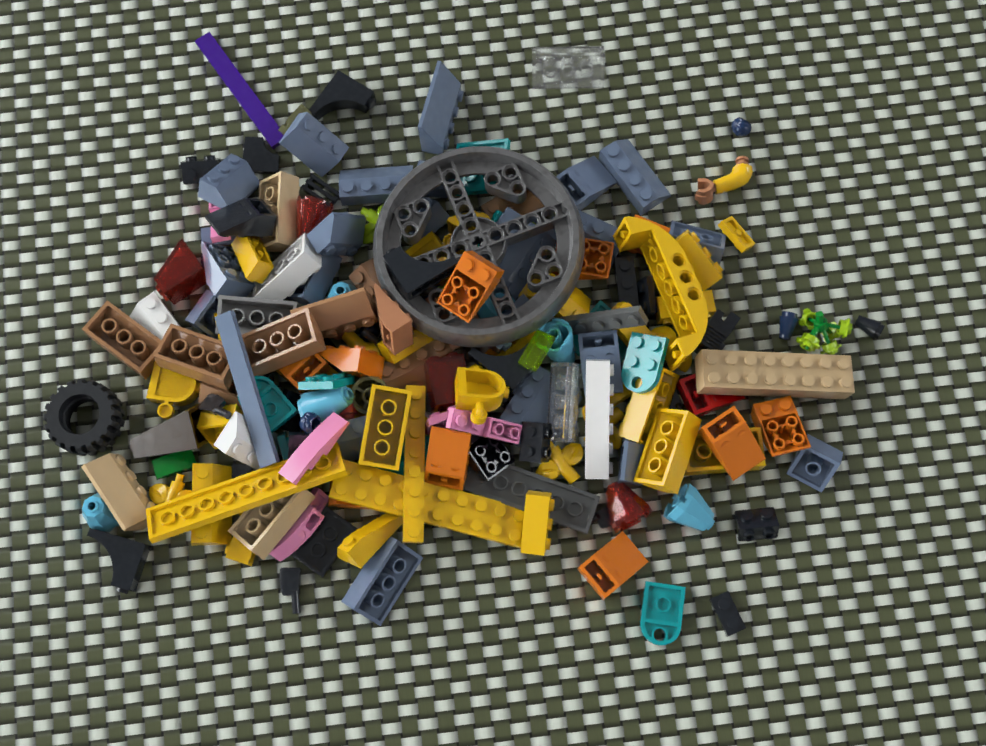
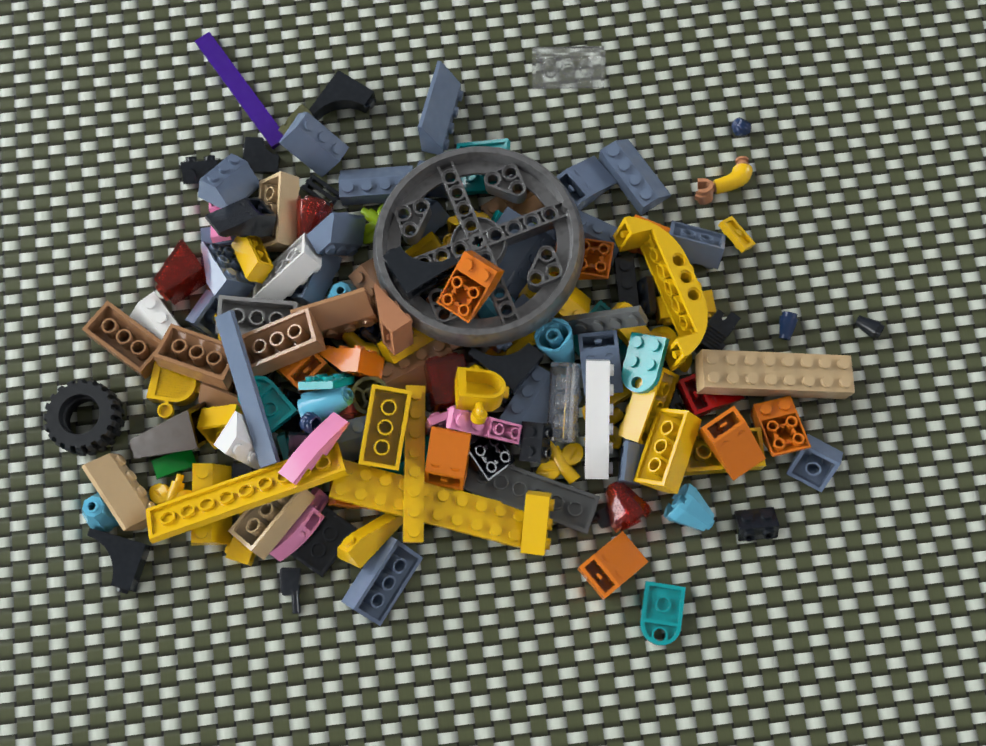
black piece [198,393,232,419] -> none
clear neon green tile [518,329,555,372] -> none
yellow brick [675,229,723,291] -> none
black plate [709,591,746,637] -> none
lime plant [796,308,853,355] -> none

